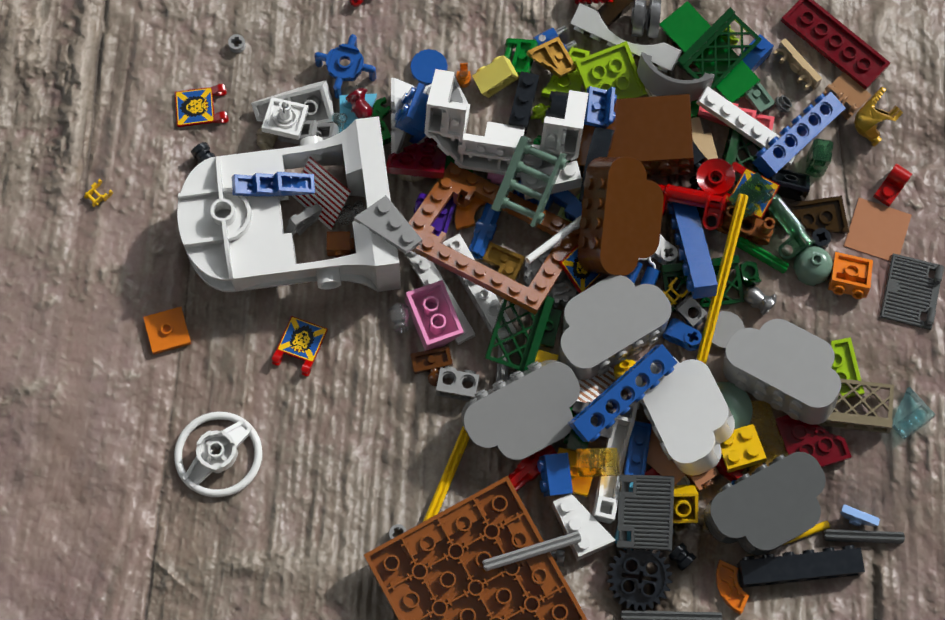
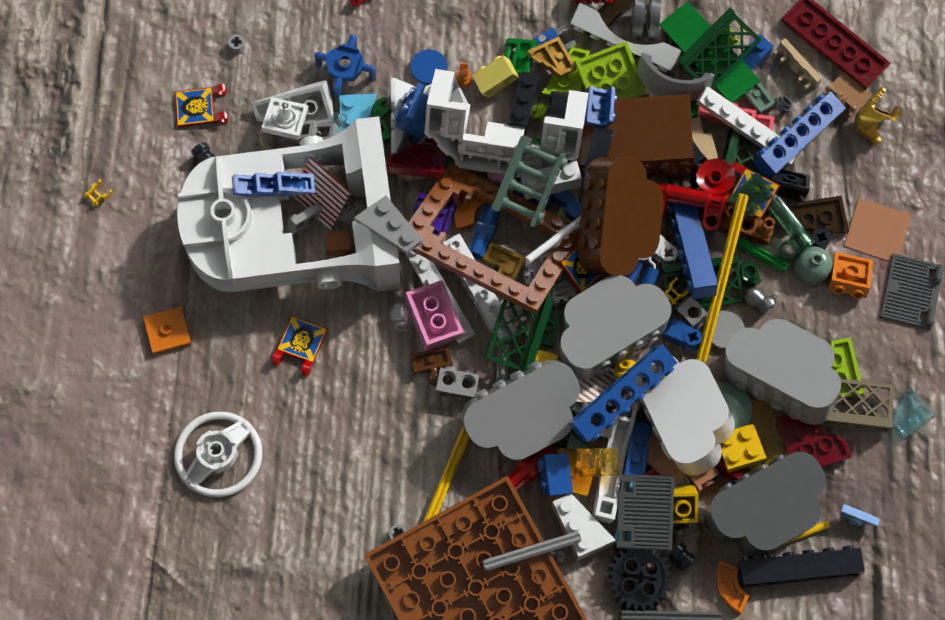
dark red animal [346,88,373,119] -> none
clear green brick [805,138,833,177] -> none
dark grey axle [824,529,905,544] -> none
red plate [873,163,912,207] -> none

